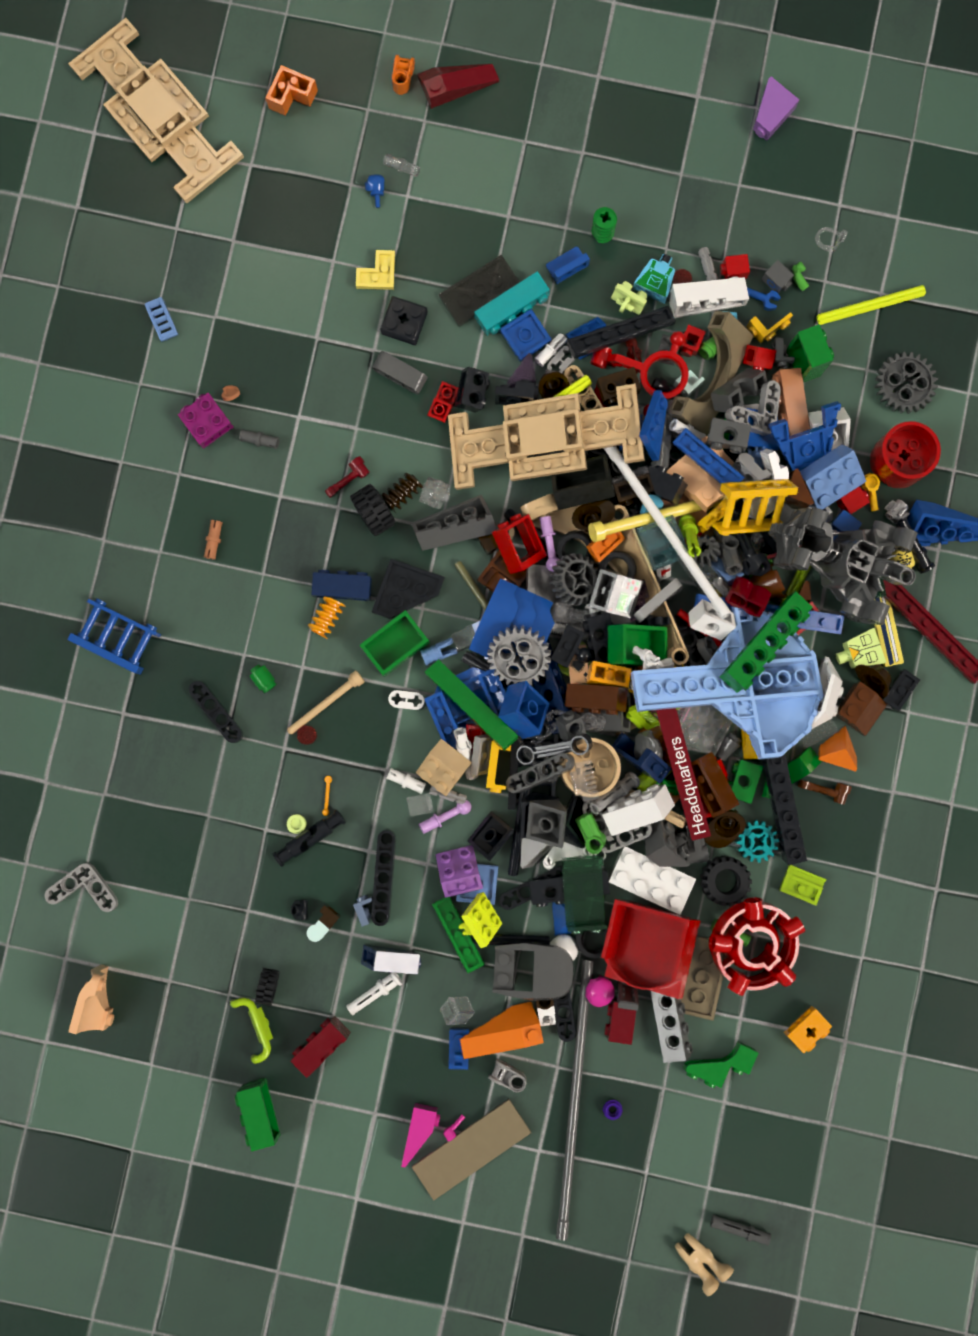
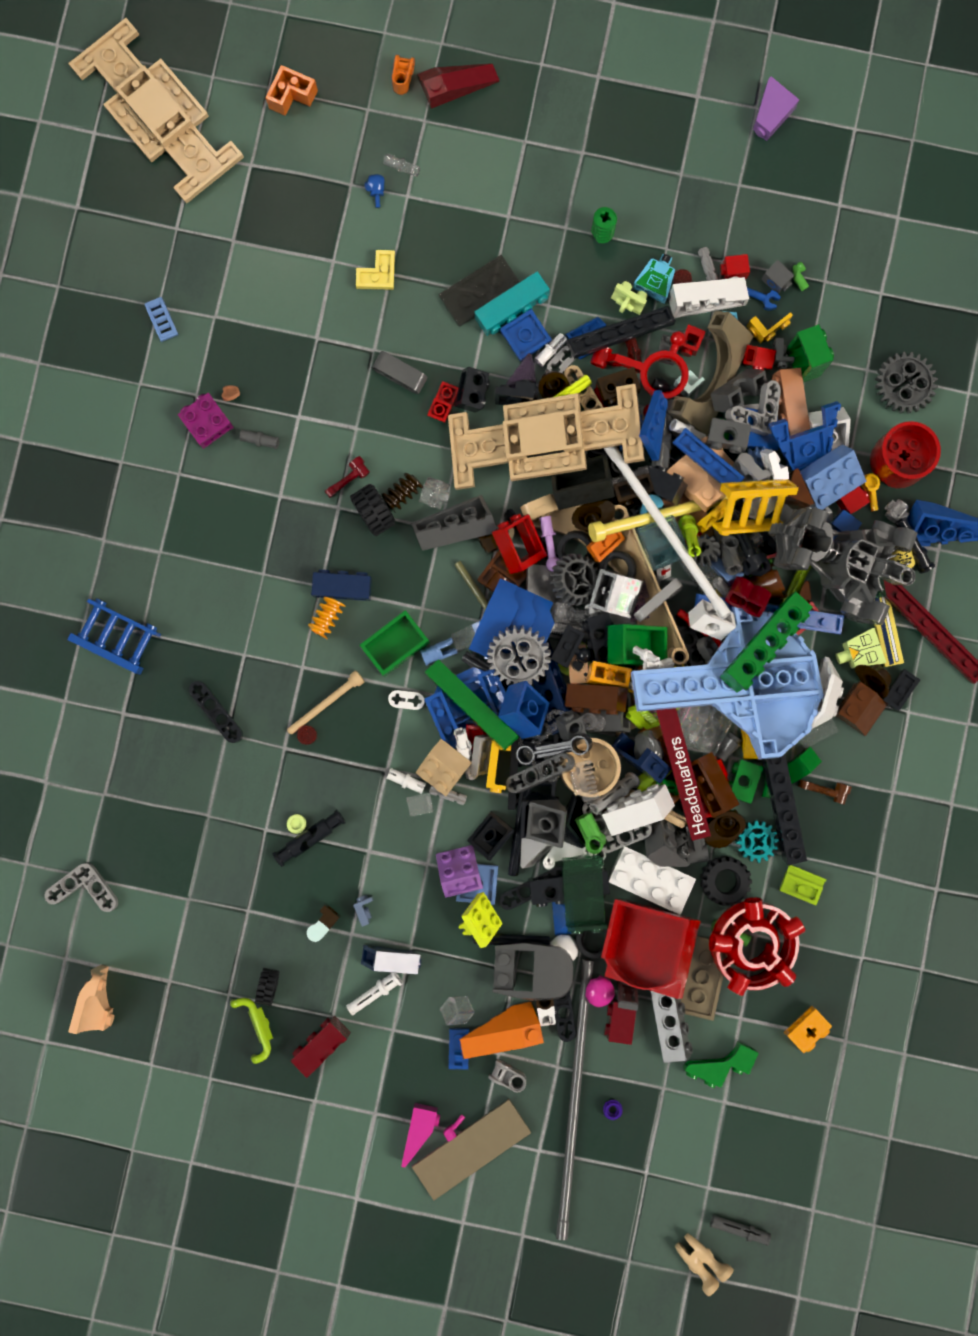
nougat pin [204,520,223,560] -> none
green piece [235,1078,281,1152] -> none
green brick [249,664,277,694] -> none
black plate [291,900,308,920] -> none
light orange hinge [322,776,332,816] -> none
black beam [371,829,396,926] -> none
black plate [372,559,445,619] -> none
black brick [380,296,428,345] -> none
lavender pin [419,800,471,834] -> none
green tile [432,897,485,974] -> none
blue panel [546,246,590,284] -> none
black plate [635,615,670,627] -> none
bright green cone [698,337,717,360] -> none
clear piece [815,227,848,253] -> none
neon yellow axle [816,285,926,325] -> none
orange slope [819,726,857,772] -> none

